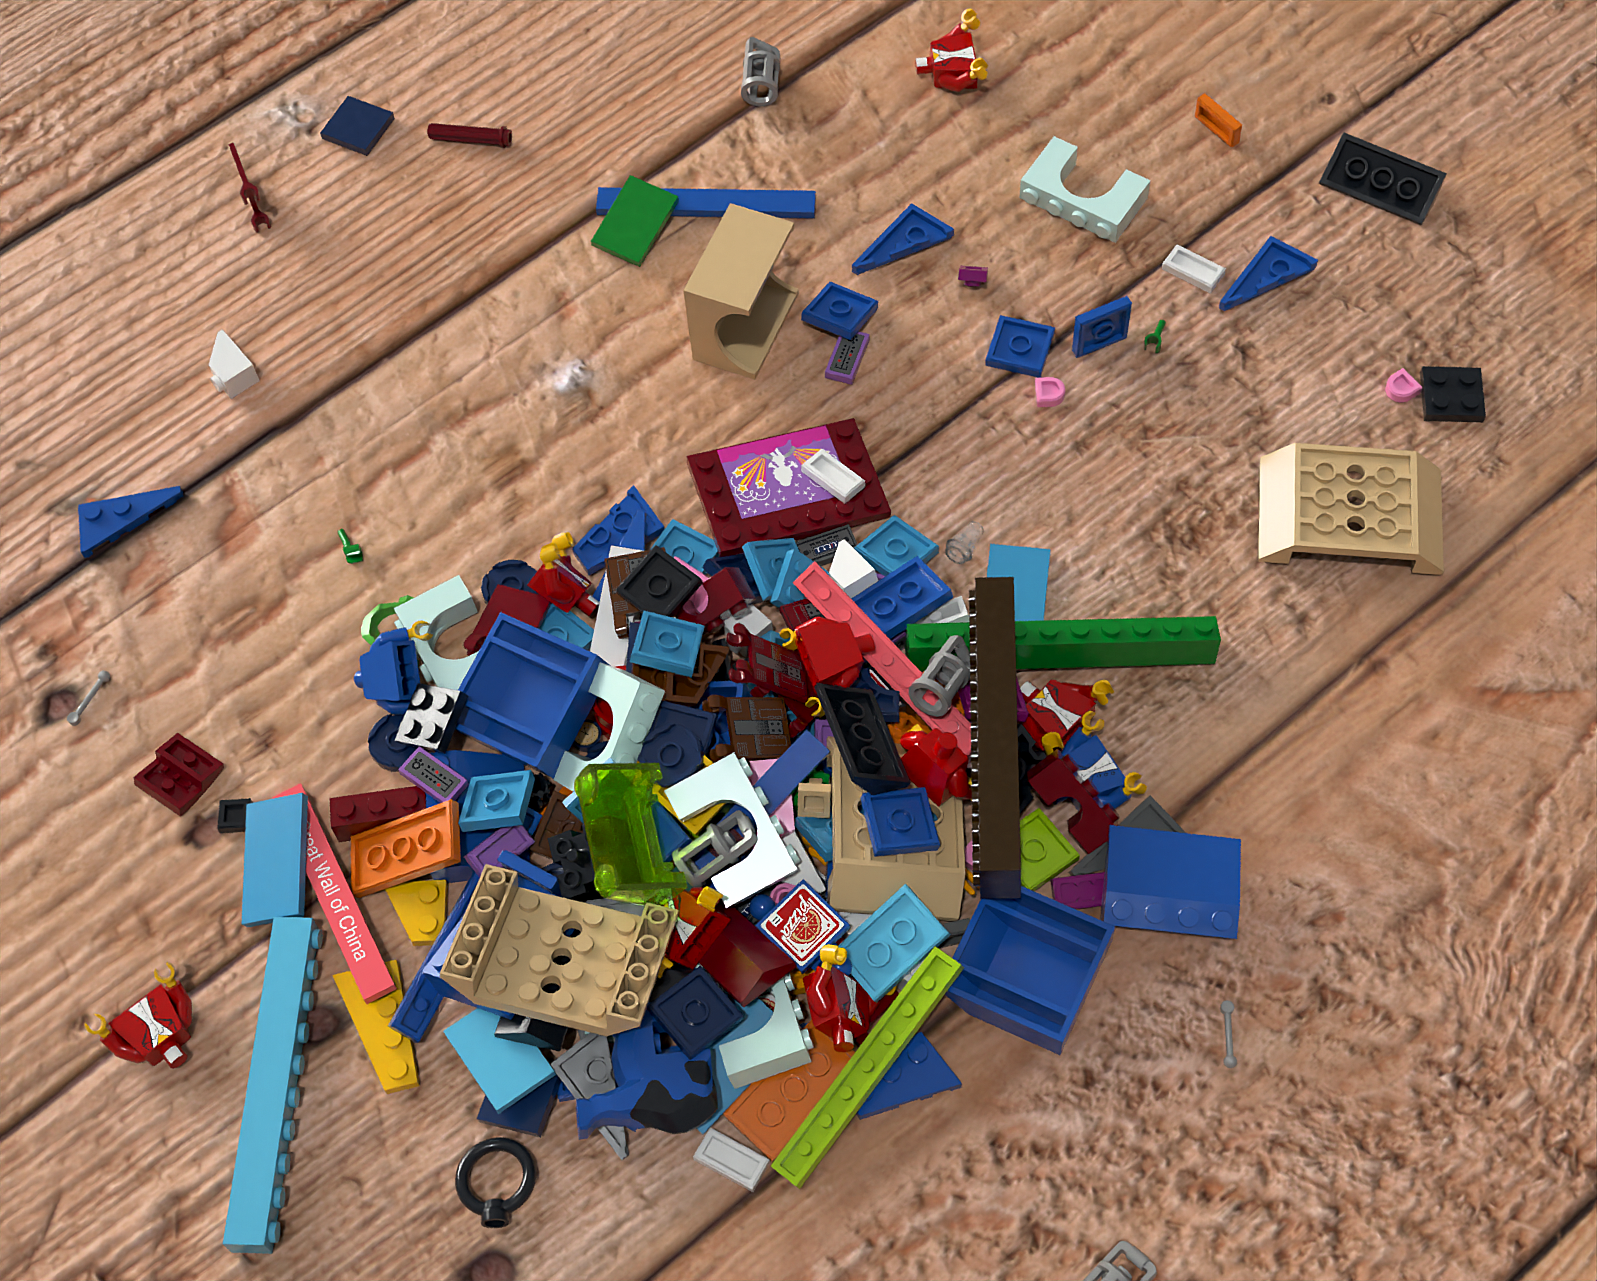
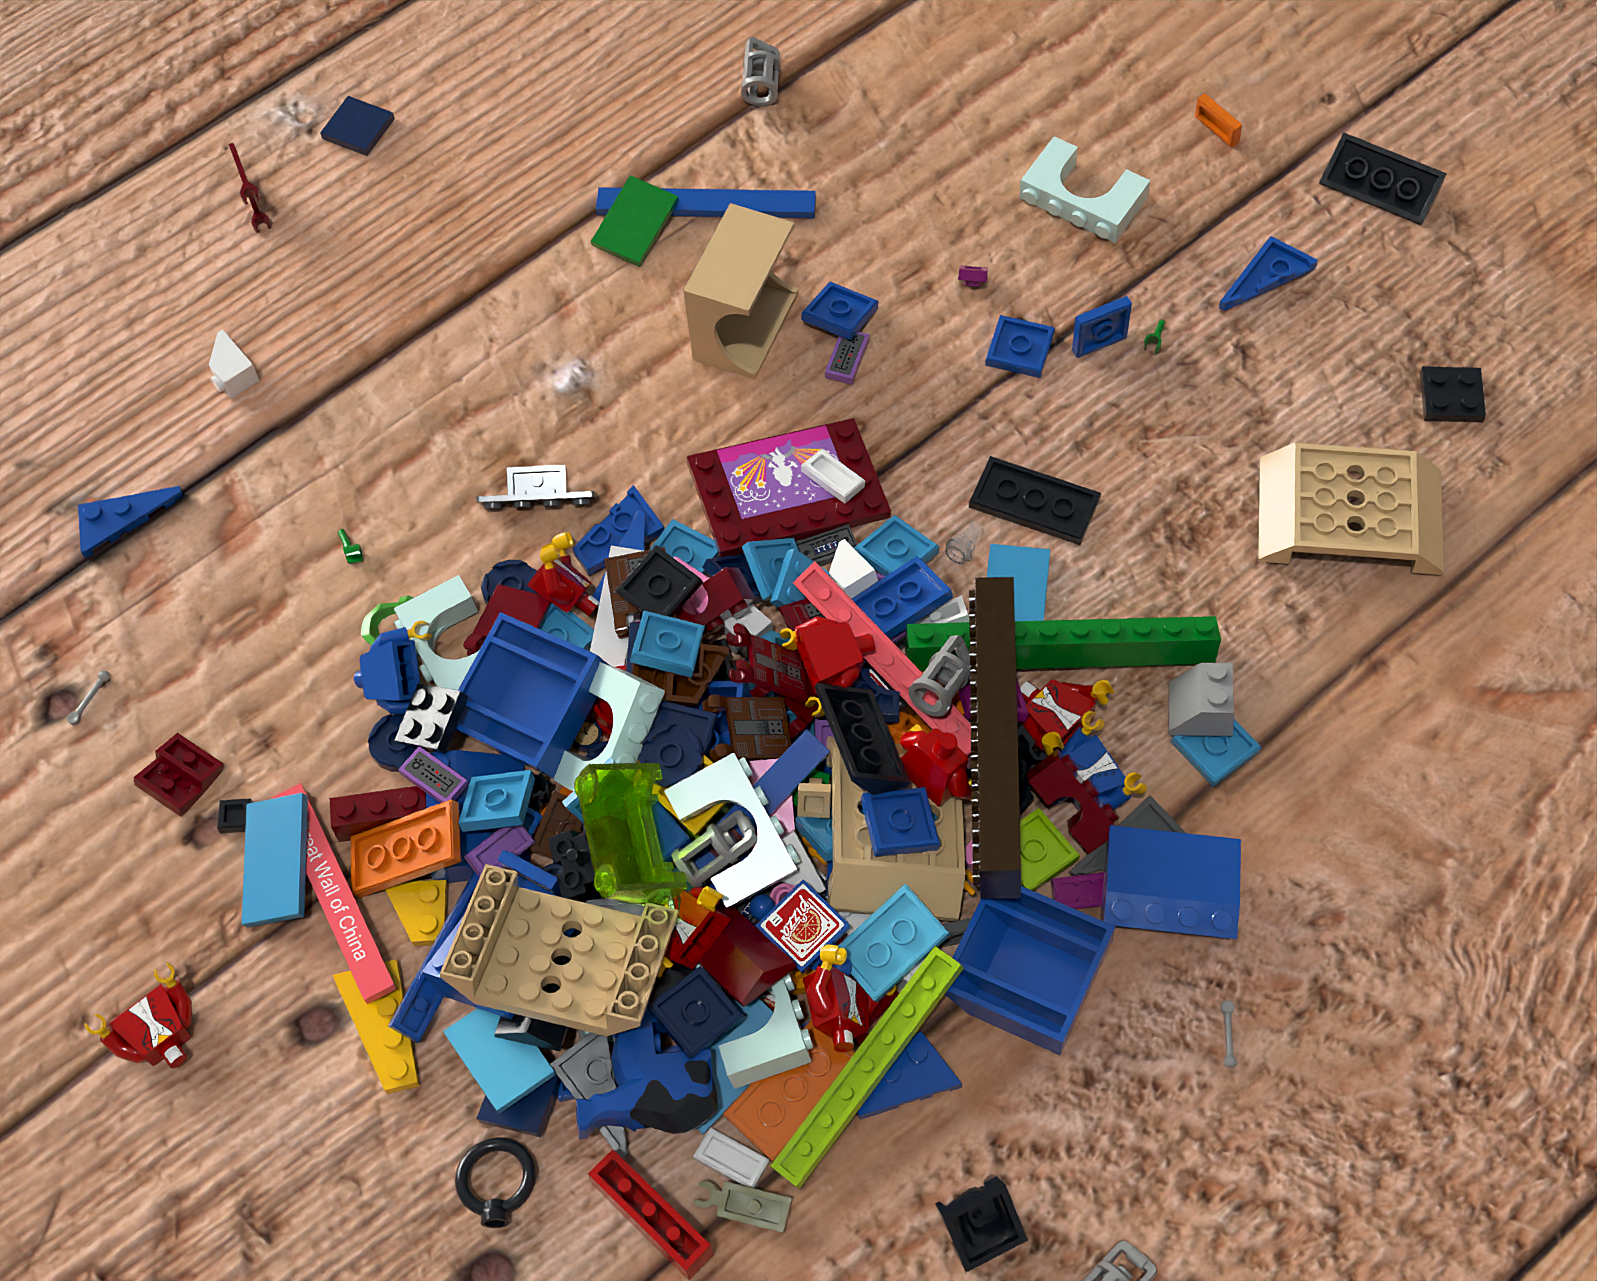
medium azure brick [223,917,323,1254] -> none
dark red axle [427,123,512,148] -> none
blue wing [852,203,954,275] -> none
red torso [915,9,988,92] -> none
bright pink tile [1035,377,1065,407] -> none
white tile [1162,245,1226,294] -> none
bright pink tile [1385,368,1423,402] -> none
none -> bracket [476,465,597,510]
none -> red brick [588,1149,714,1280]
none -> olive plate [694,1181,793,1233]
none -> black brick [935,1174,1028,1273]
none -> black tile [969,456,1101,546]
none -> light grey slope [1169,663,1234,736]
none -> dark azure tile [1171,719,1262,787]

